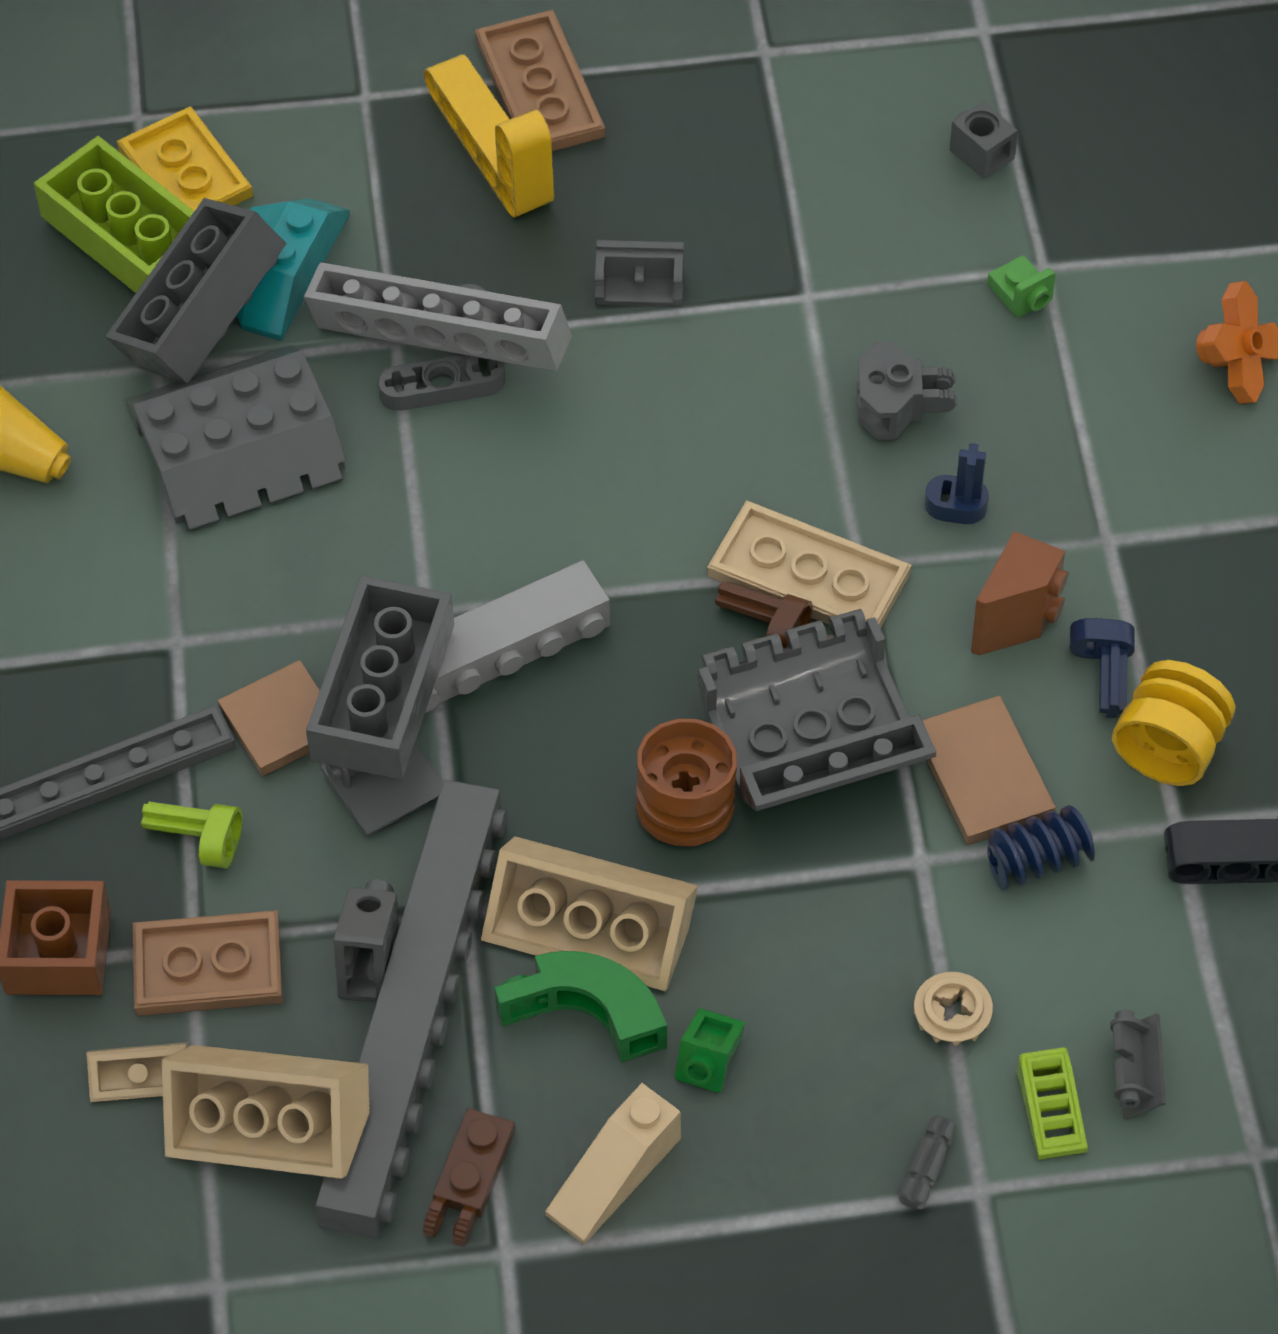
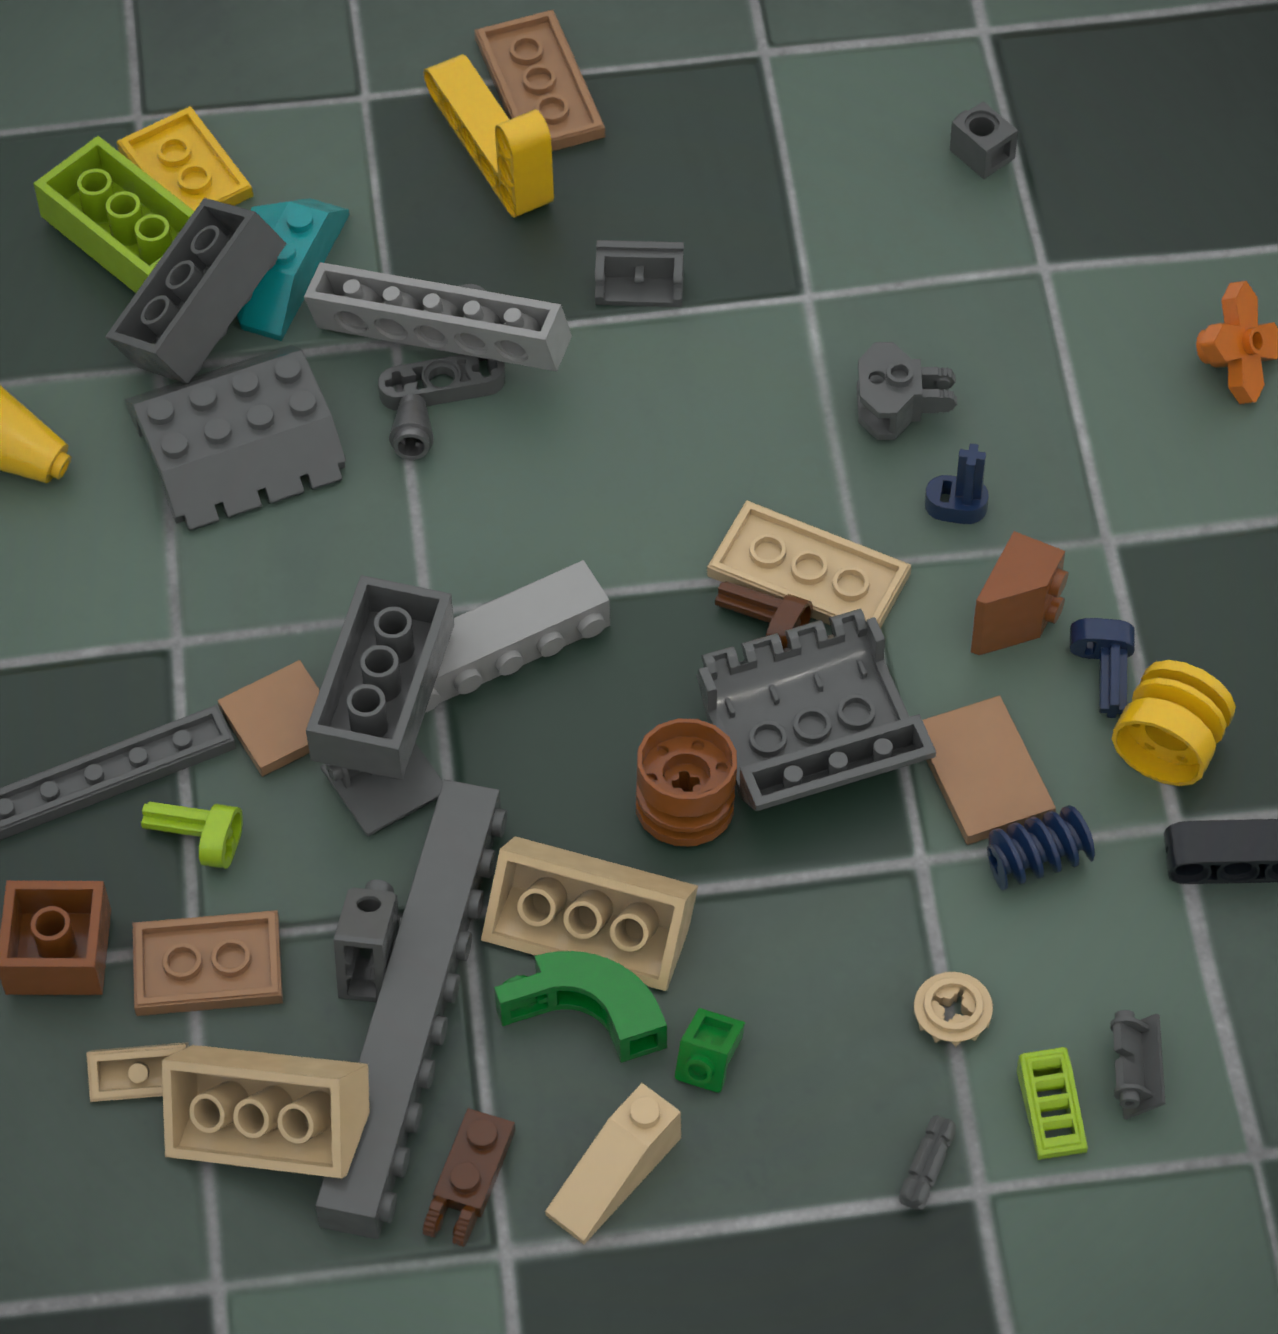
bright green bracket [987,255,1056,318] -> none
none -> flat silver cone [389,394,434,460]

